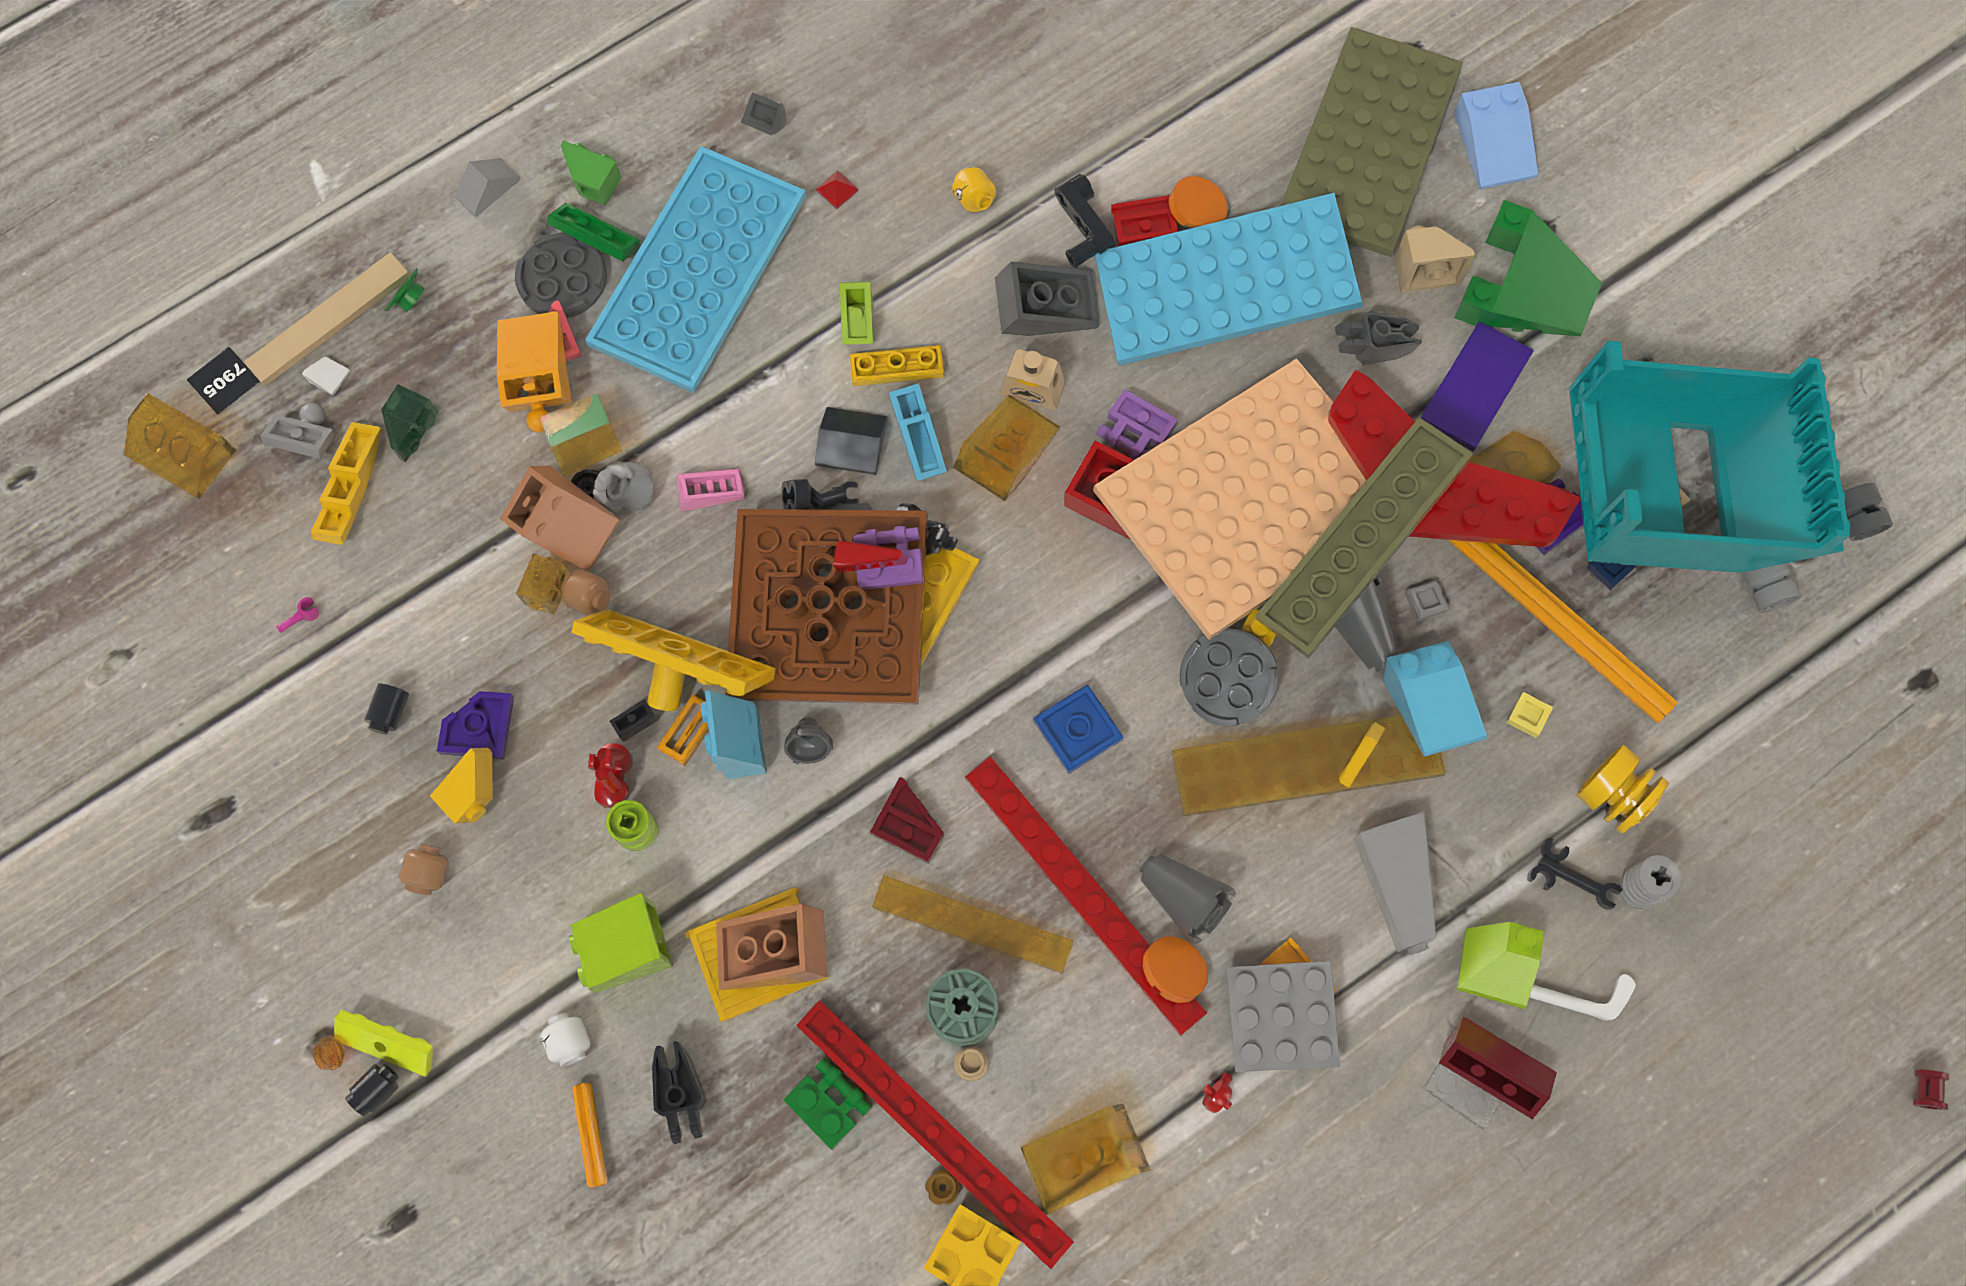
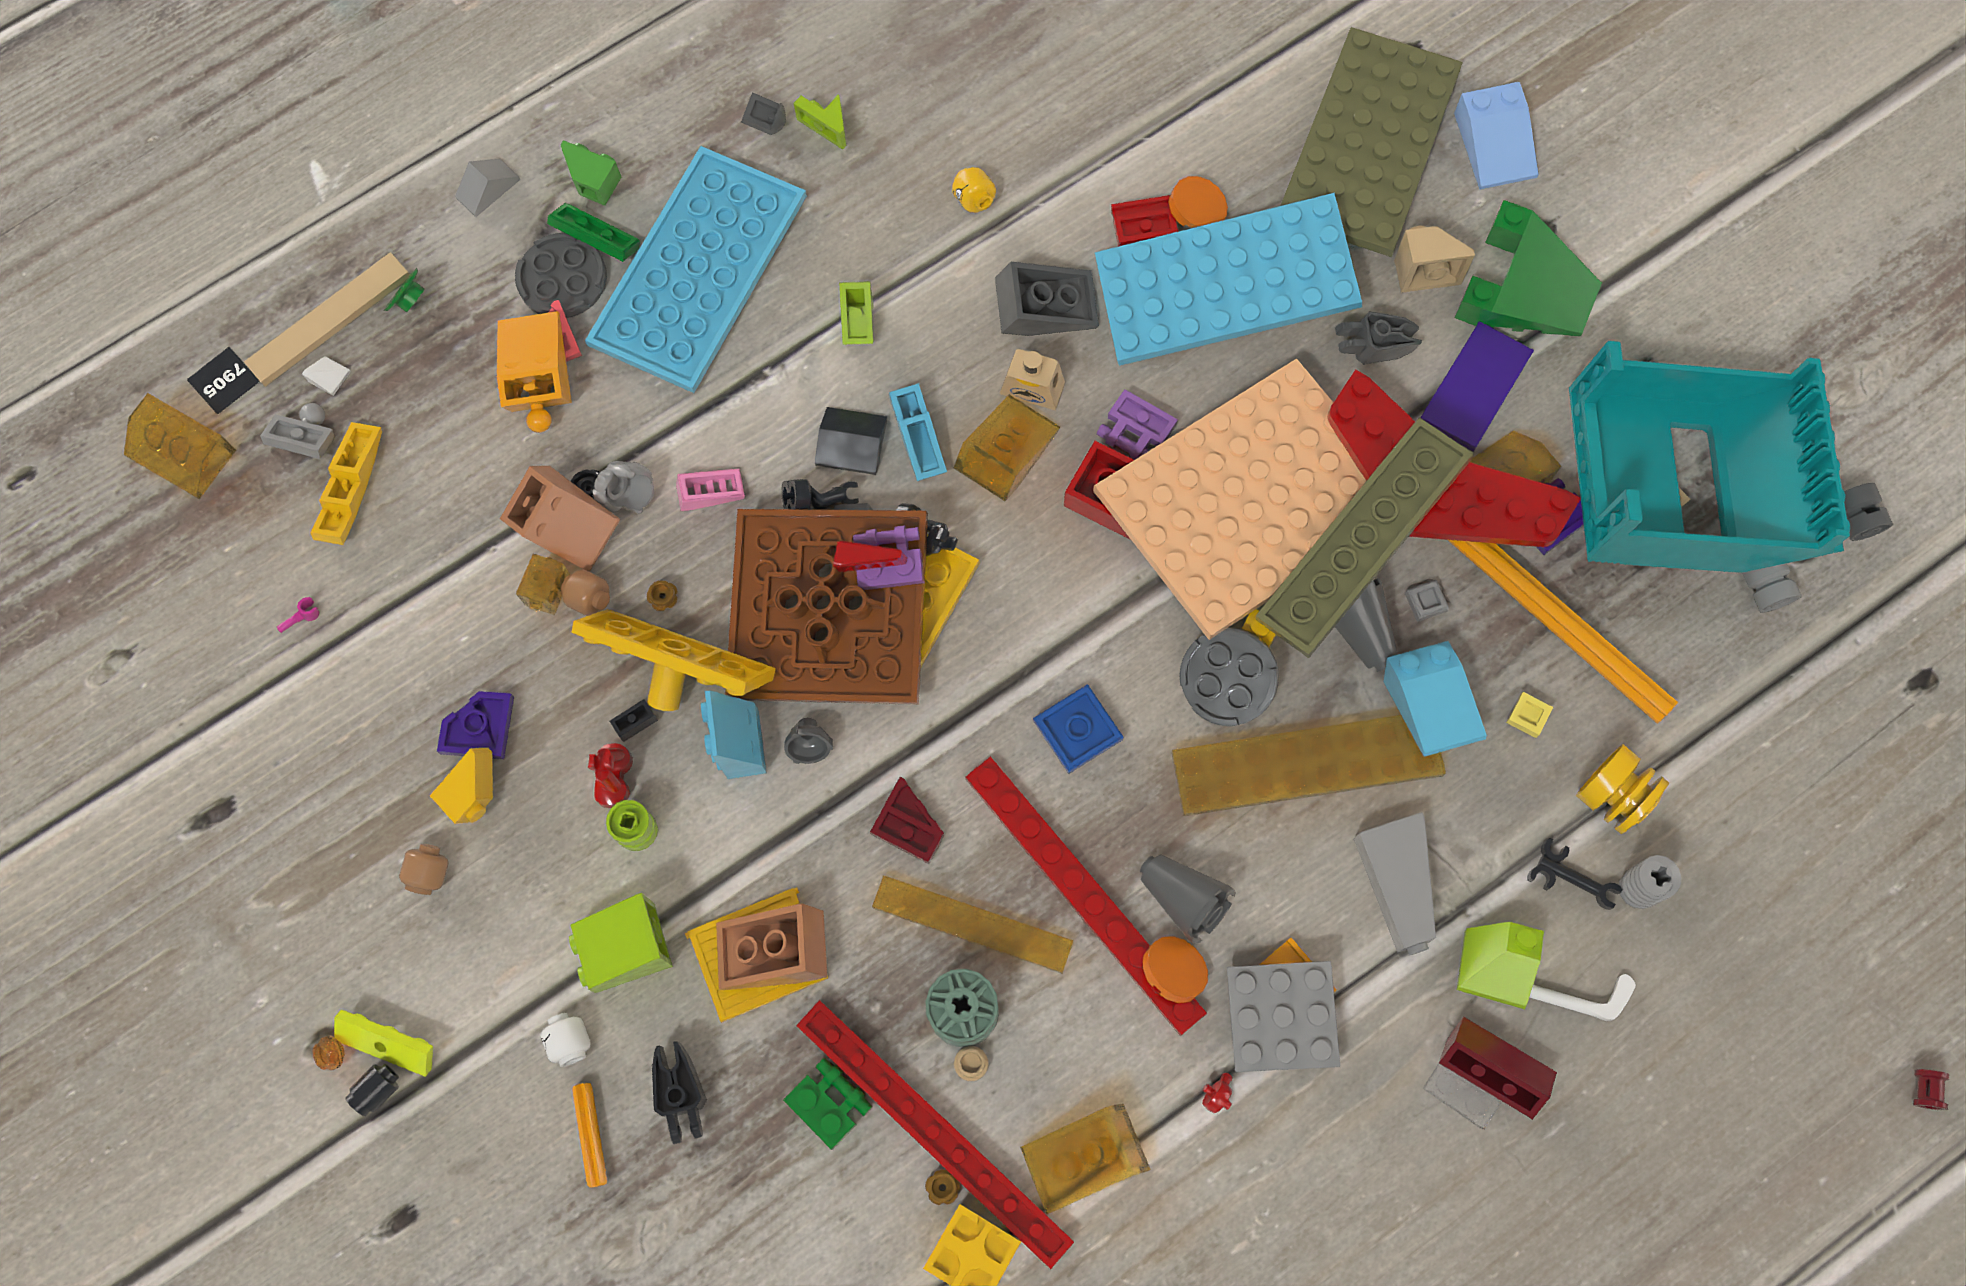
black brick [364,683,409,735] -> none
clear green slope [381,384,438,462] -> none
clear yellow slope [539,393,623,476] -> none
light orange tile [656,694,709,766] -> none
red slope [816,170,858,209] -> none
yellow tile [850,345,944,386] -> none
black beam [1054,174,1115,268] -> none
yellow tile [1339,722,1385,788] -> none
dark blue plate [1587,561,1636,591] -> none
none -> pearl gold plate [647,580,678,611]
none -> lime slope [793,95,847,149]

